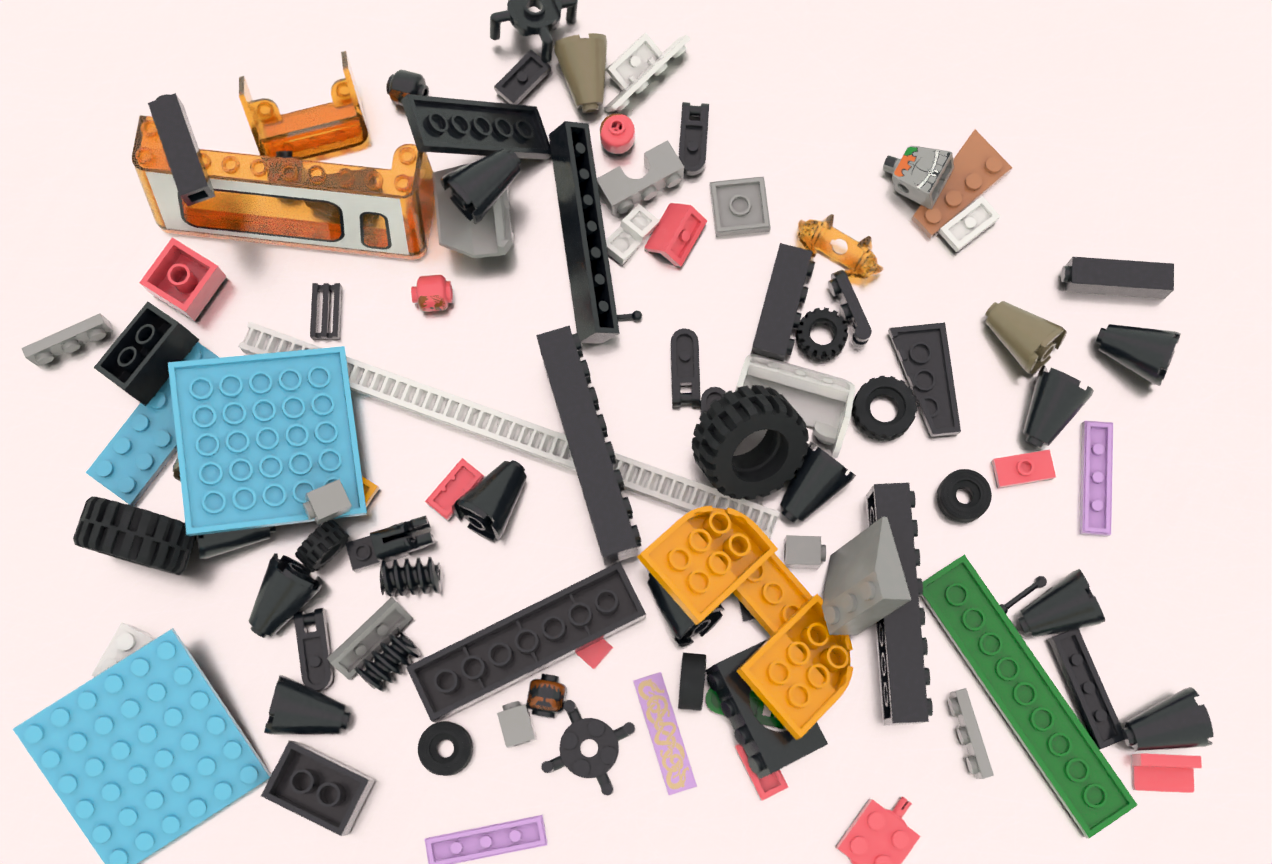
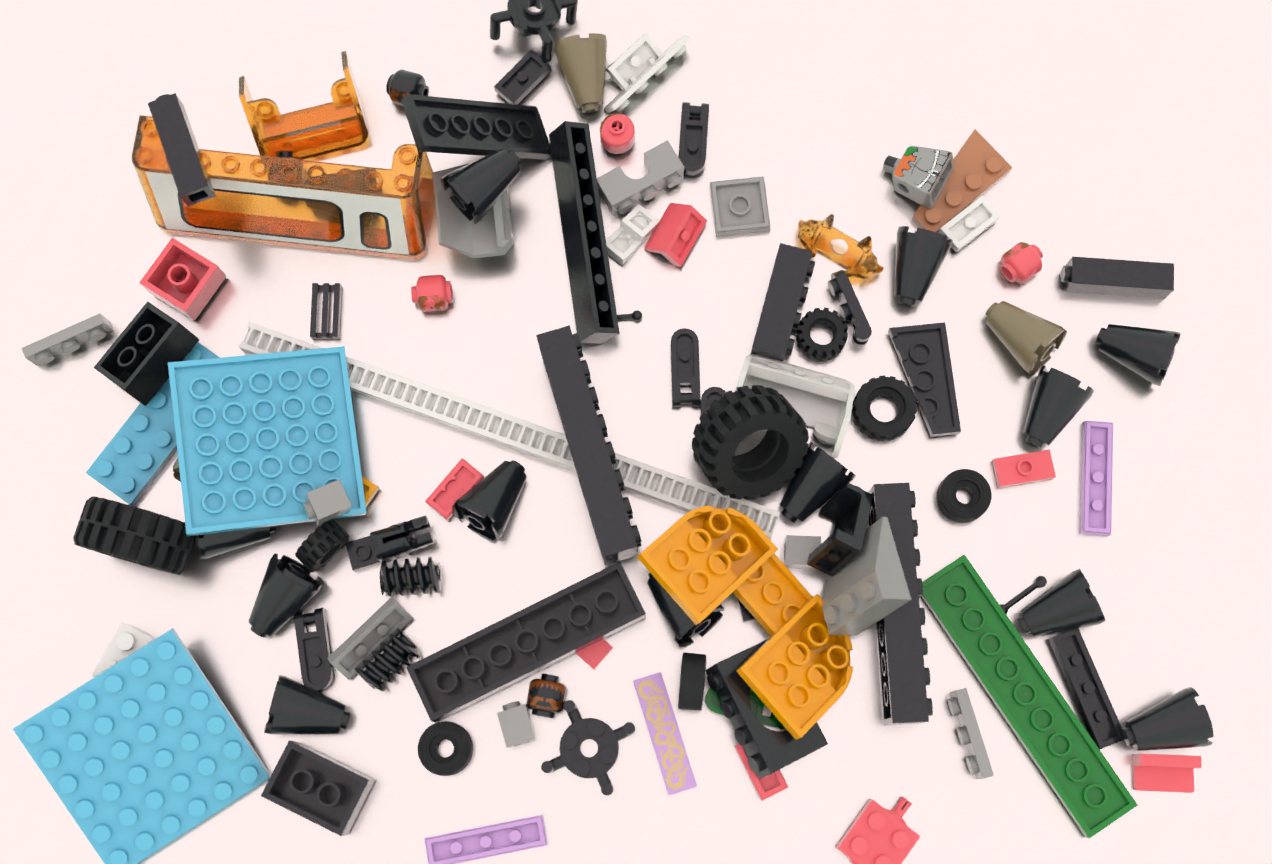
none -> black panel [807,483,873,577]
none -> black cone [894,226,953,307]
none -> coral head [1000,242,1043,284]

